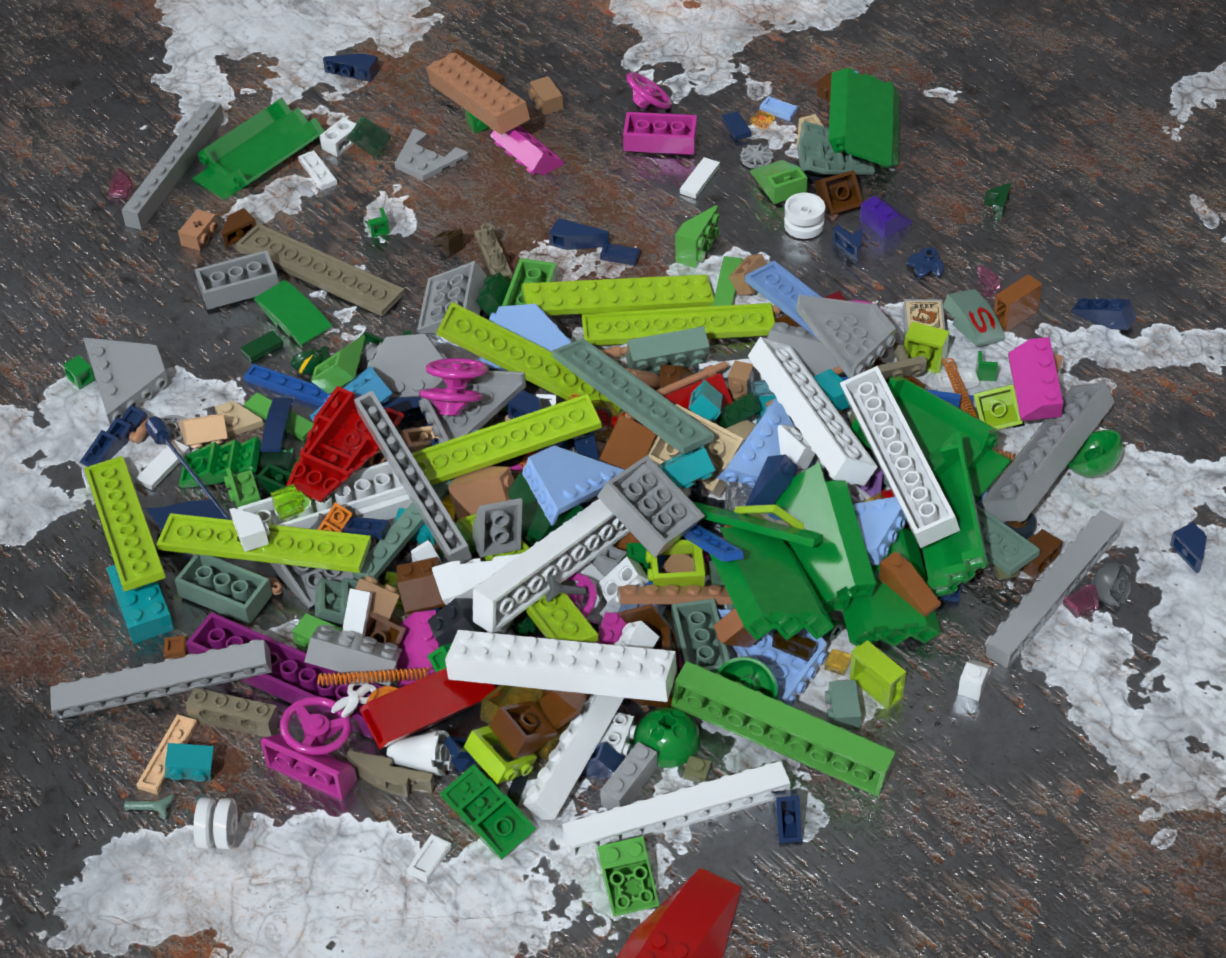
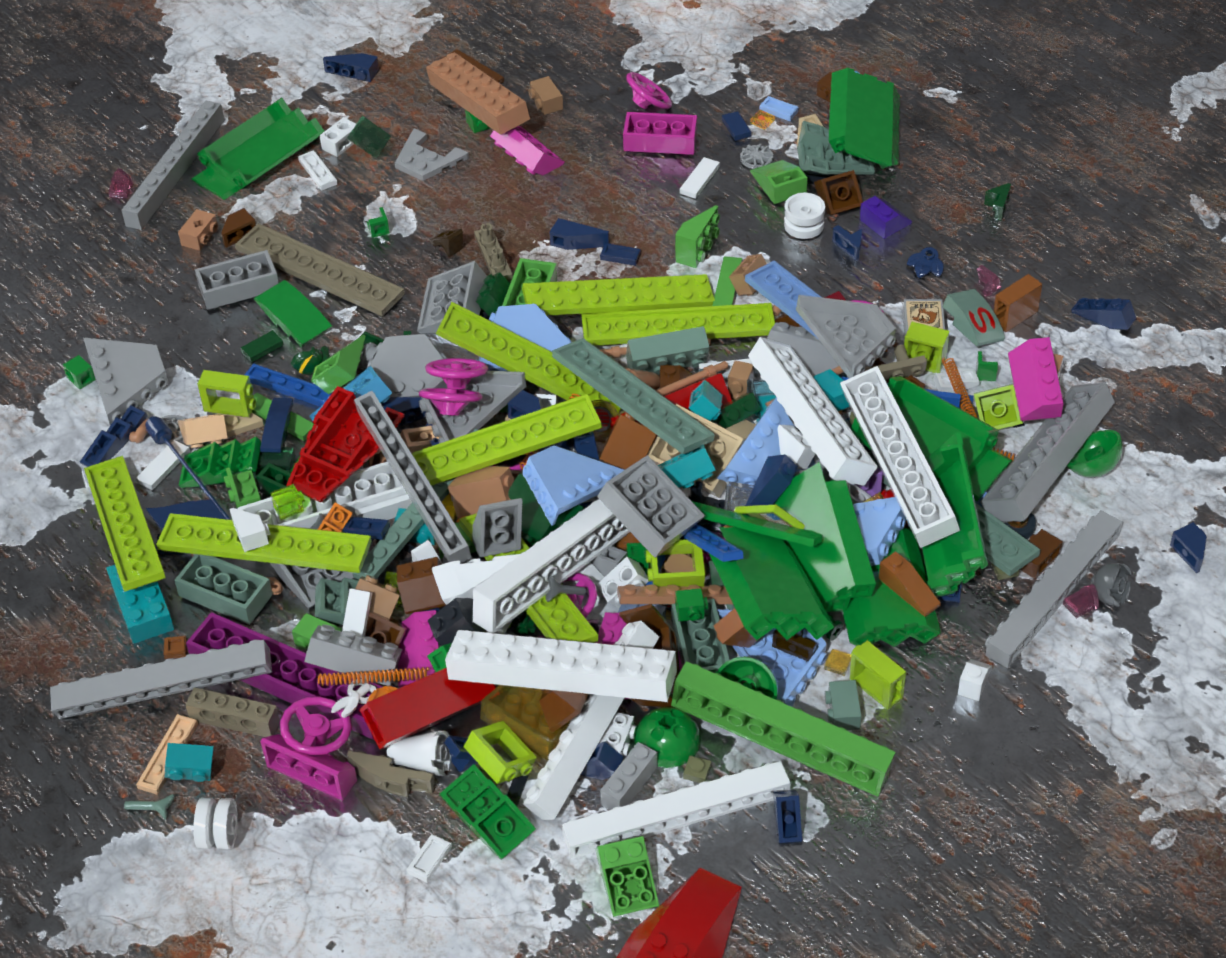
reddish brown slope [489,701,558,759] -> none
none -> lime window [197,370,256,417]
none -> green brick [675,588,708,622]

